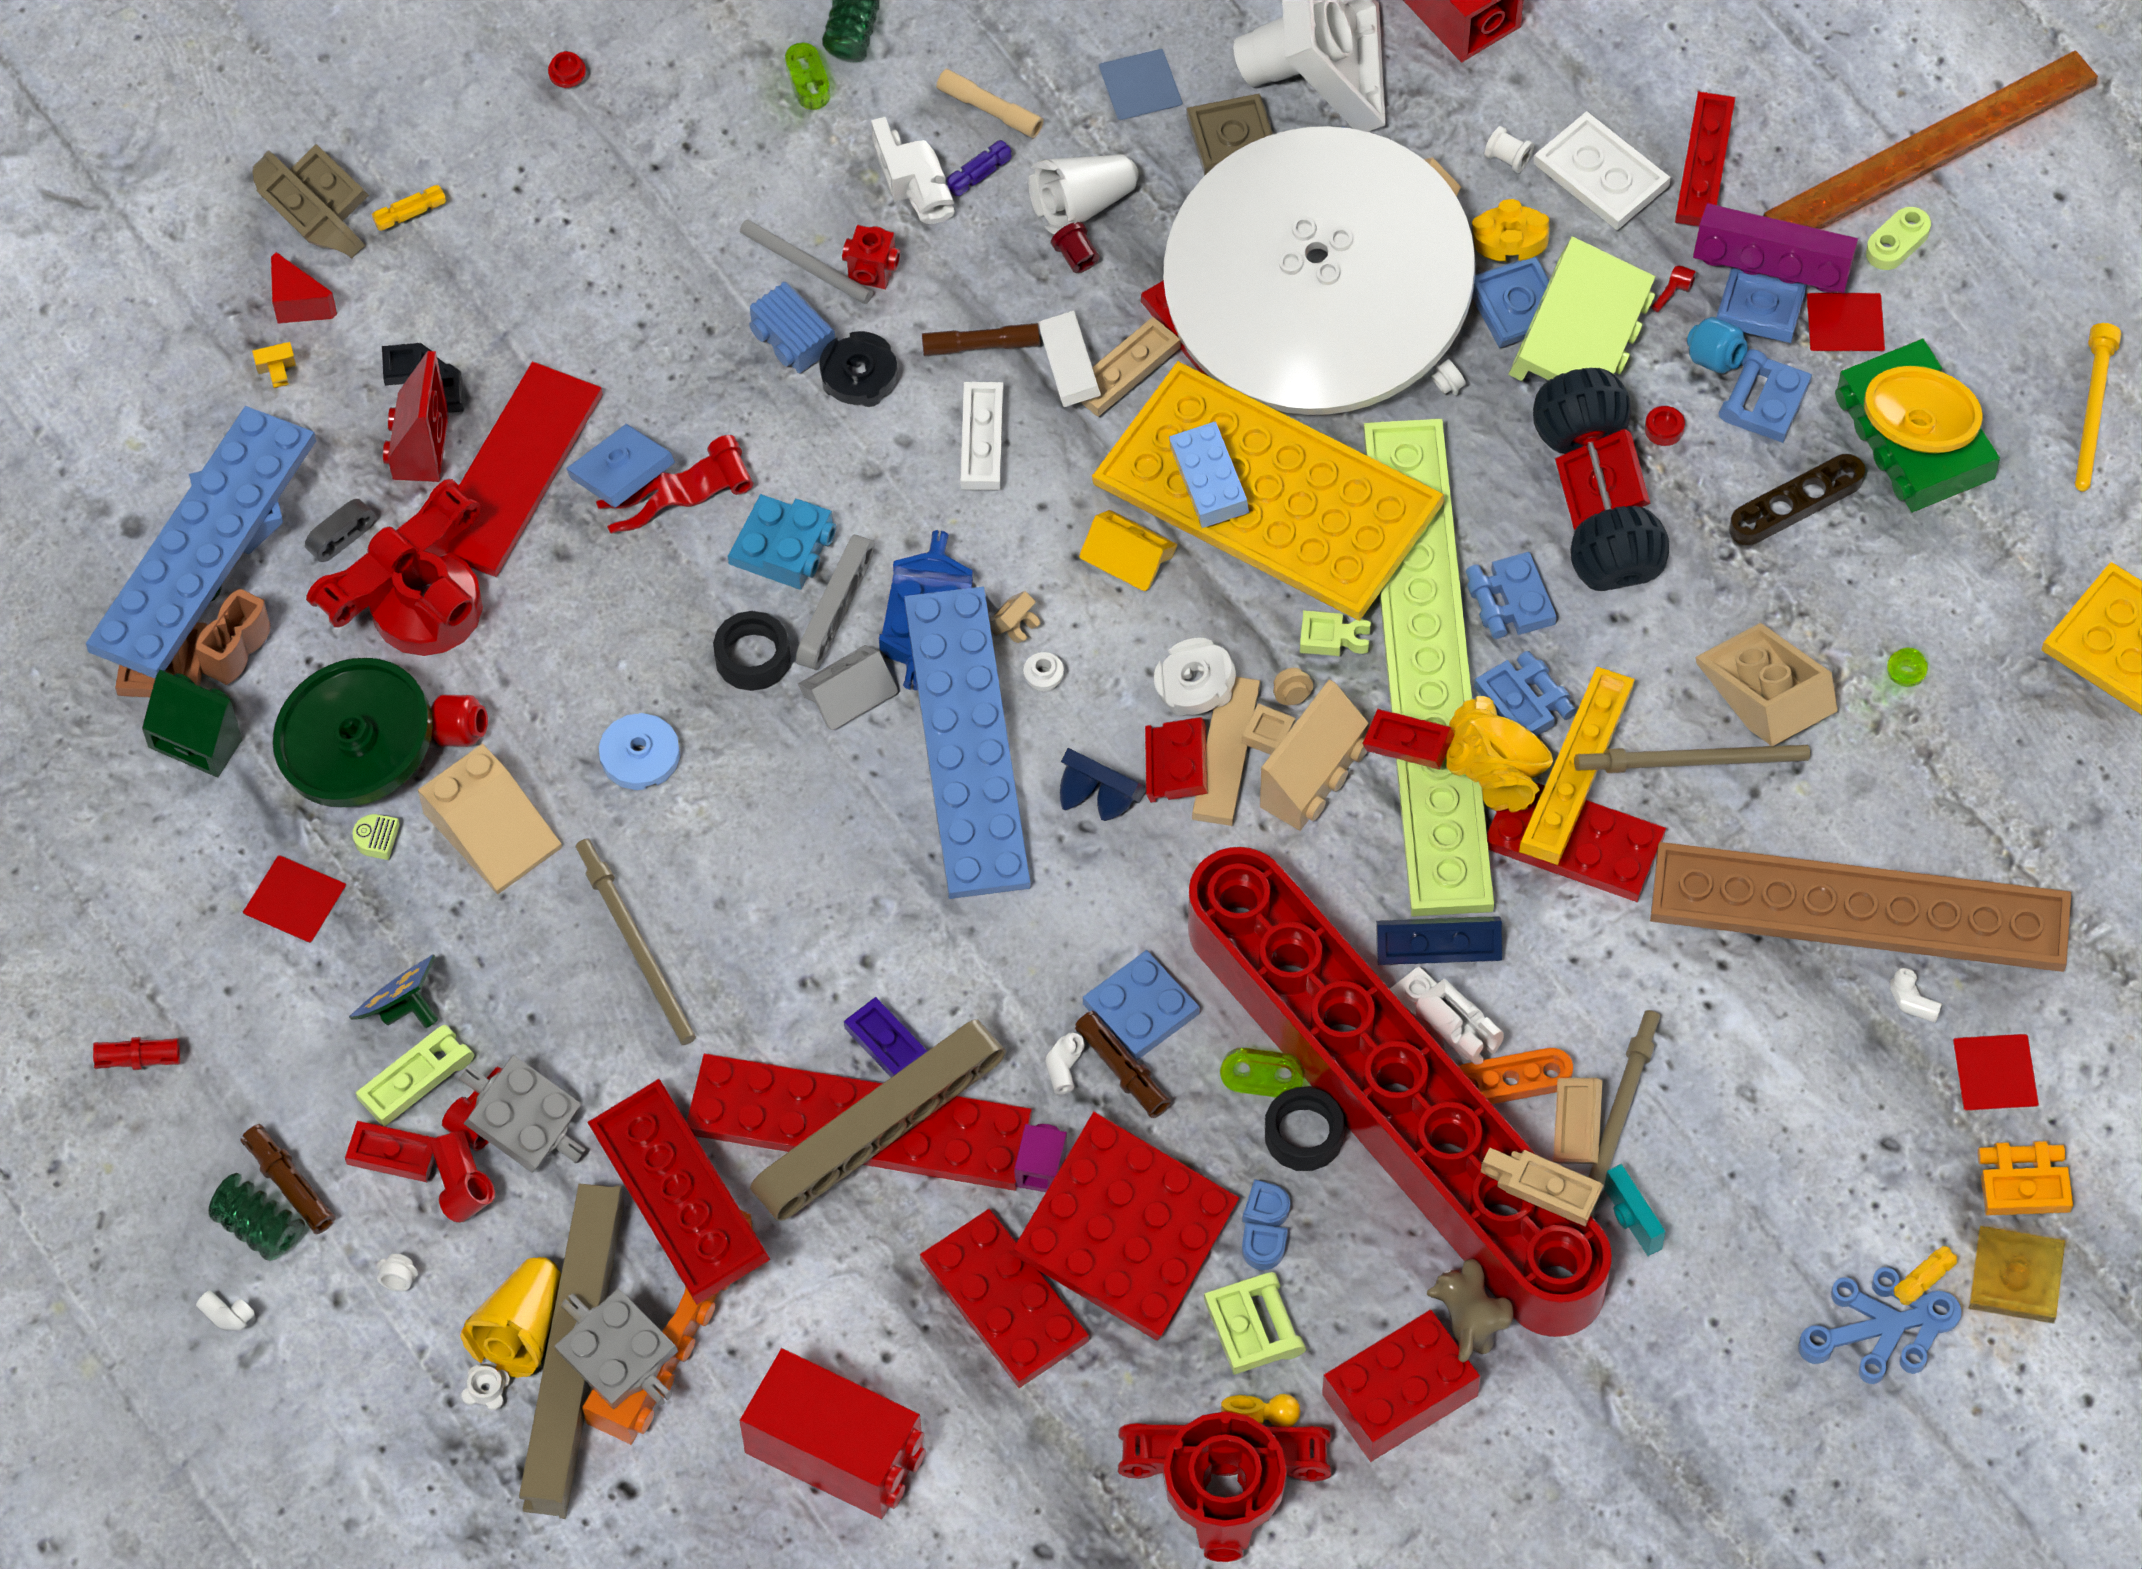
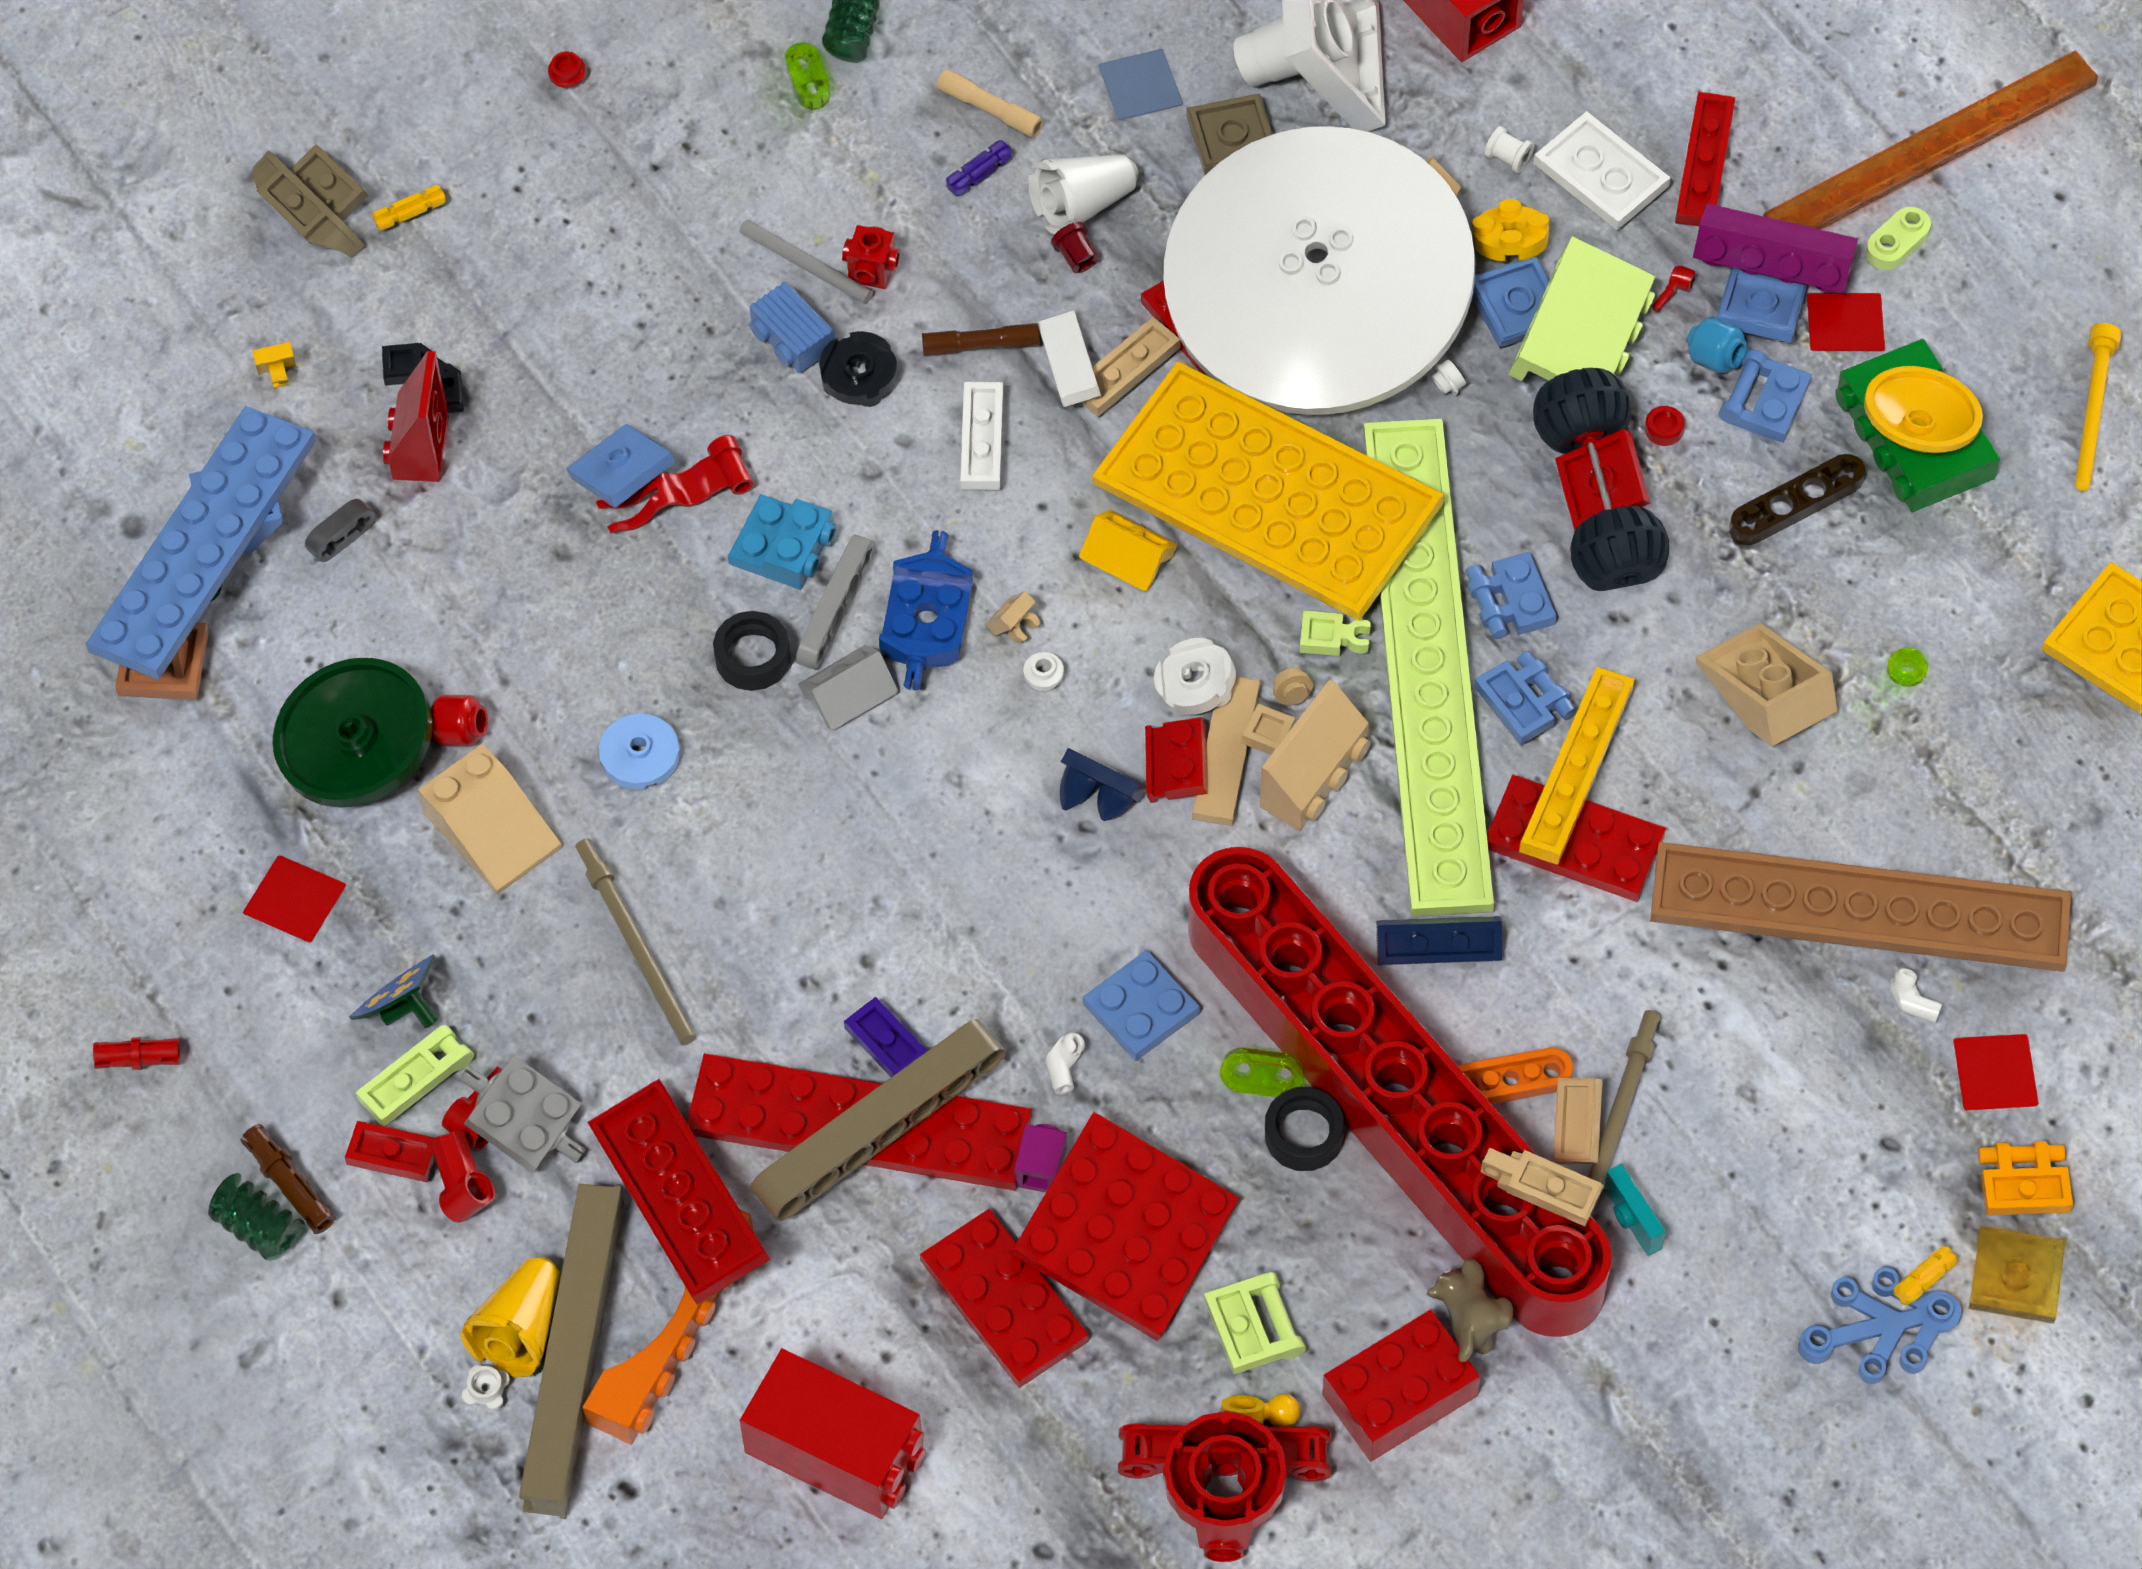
dark green slope [142,670,242,778] -> none
nougat brick [196,588,271,685] -> none
white arm [196,1291,254,1330] -> none
red slope [271,252,337,324] -> none
red piece [306,479,483,656] -> none
yellowish green tile [352,814,400,860] -> none
white plate [377,1254,418,1291] -> none
red tile [448,361,603,578] -> none
light grey plate [554,1288,678,1410] -> none
white plate [871,117,955,224] -> none
medium blue plate [904,586,1030,899] -> none
reddish brown pin [1075,1011,1171,1118] -> none
light blue piece [1169,421,1249,528] -> none
medium blue tile [1242,1179,1290,1227] -> none
medium blue tile [1242,1223,1288,1270] -> none
red plate [1362,709,1455,770] -> none
white plate [1390,966,1504,1065] -> none
yellow piece [1446,696,1553,812] -> none
dark tan bar [1574,745,1810,773] -> none

